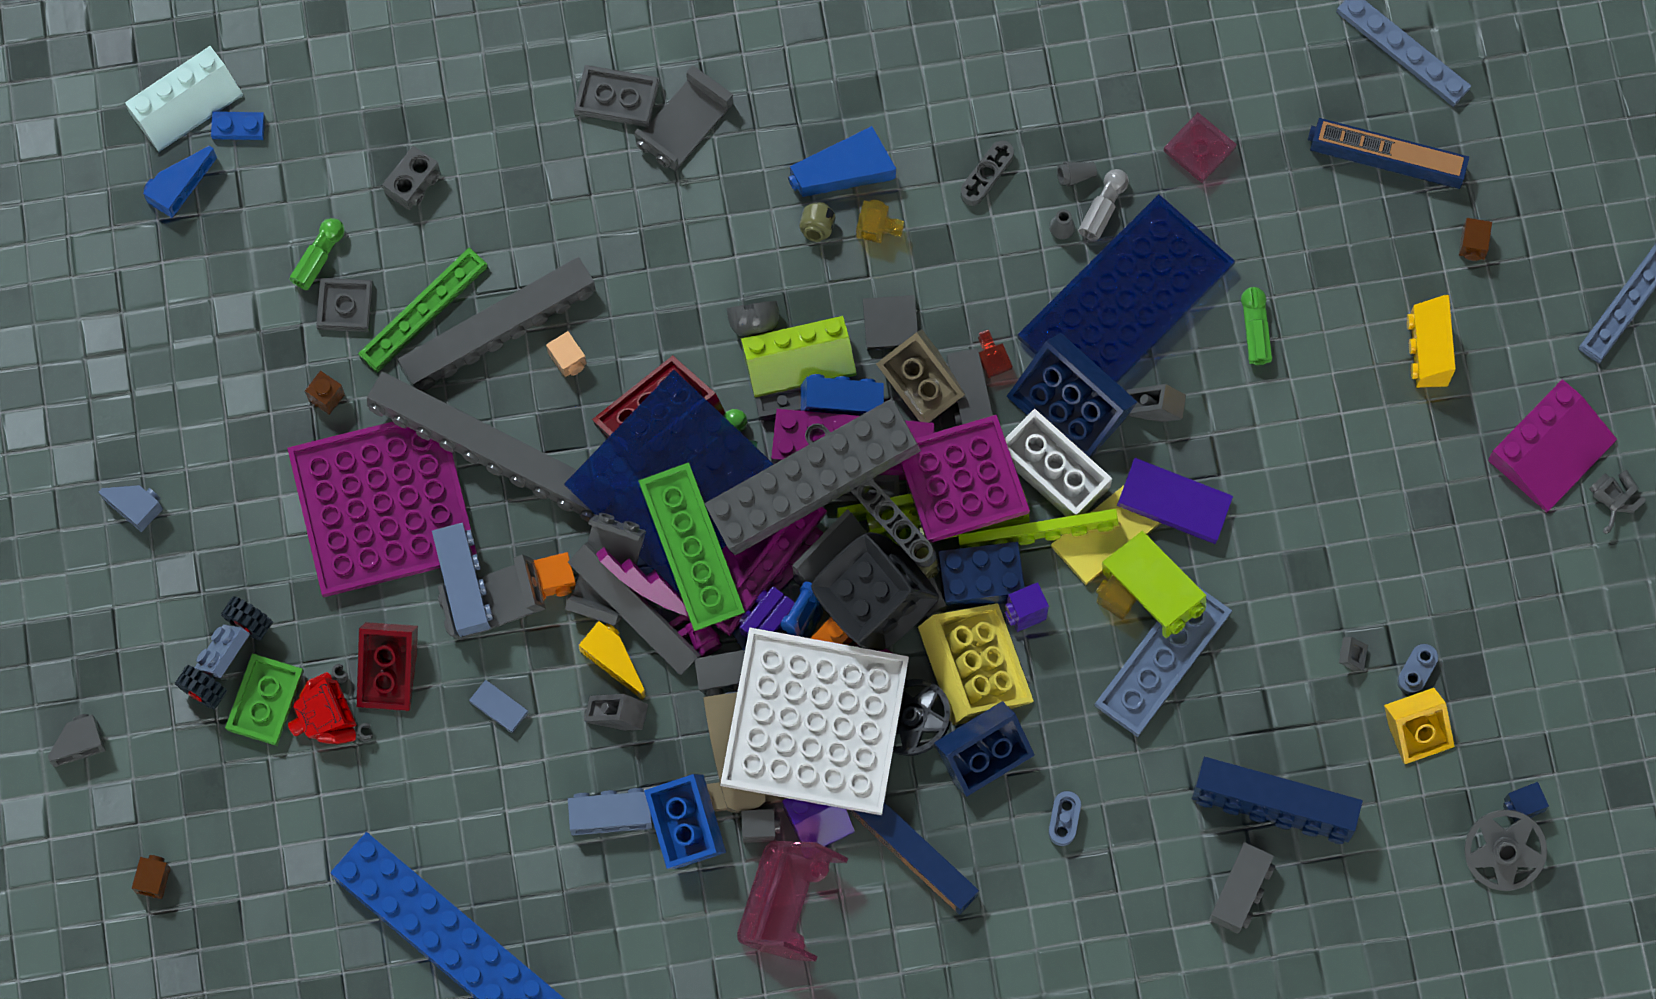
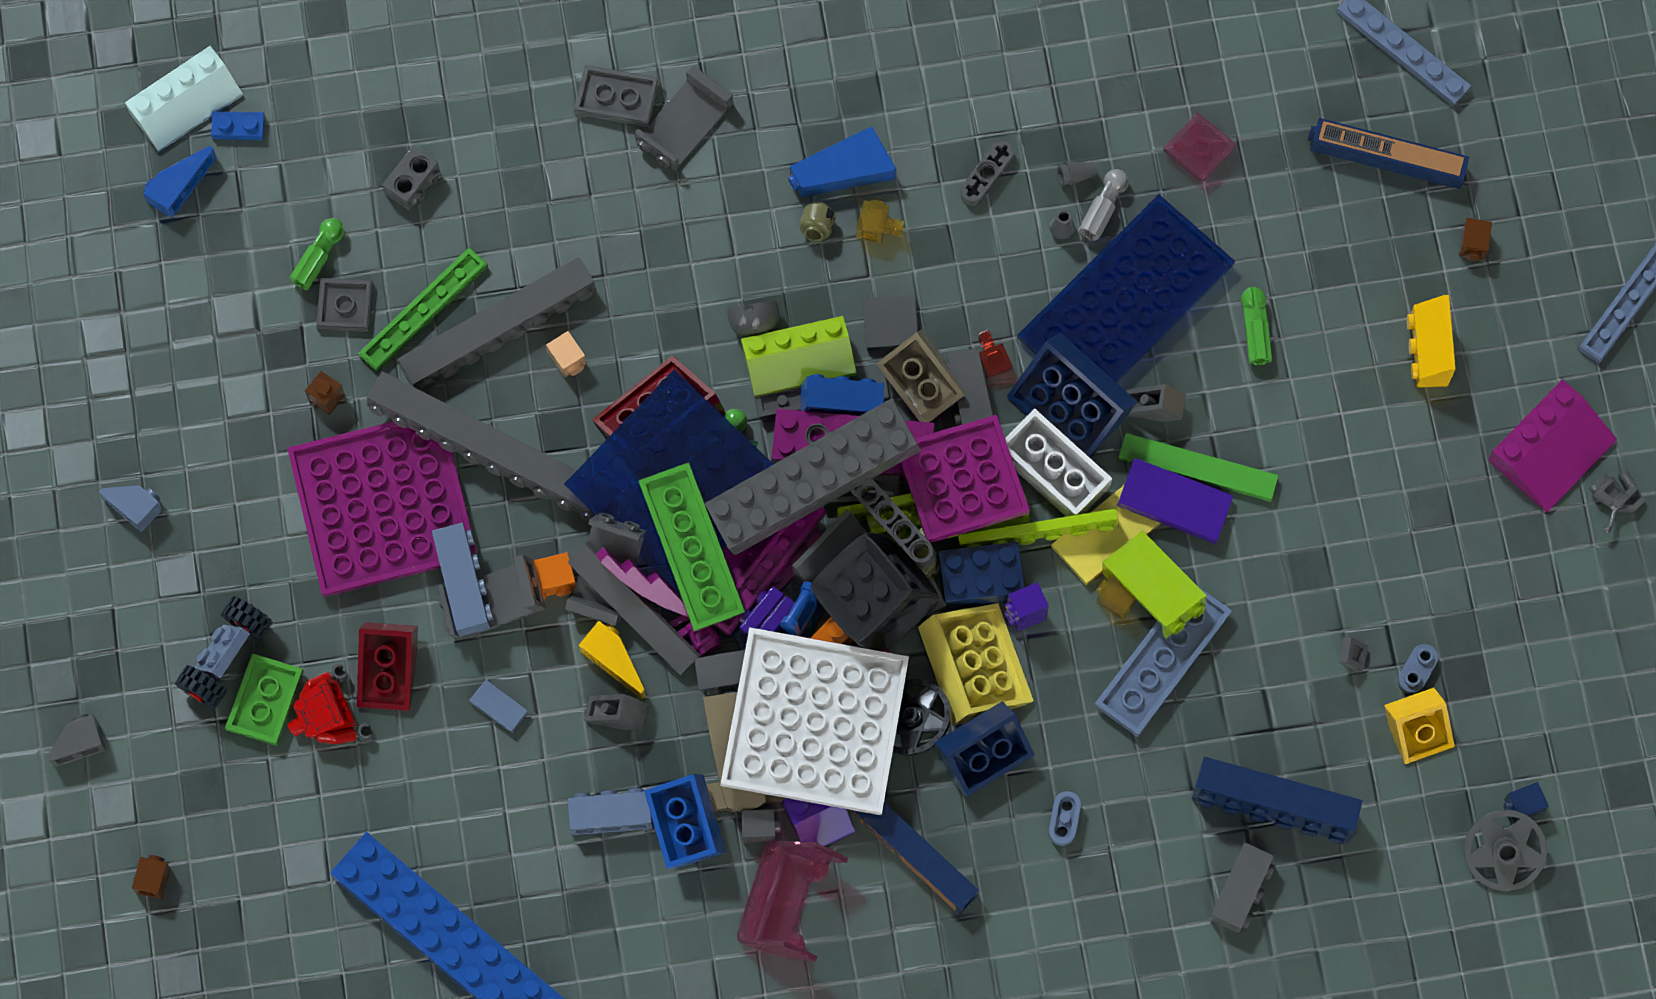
none -> bright green tile [1118,433,1278,502]

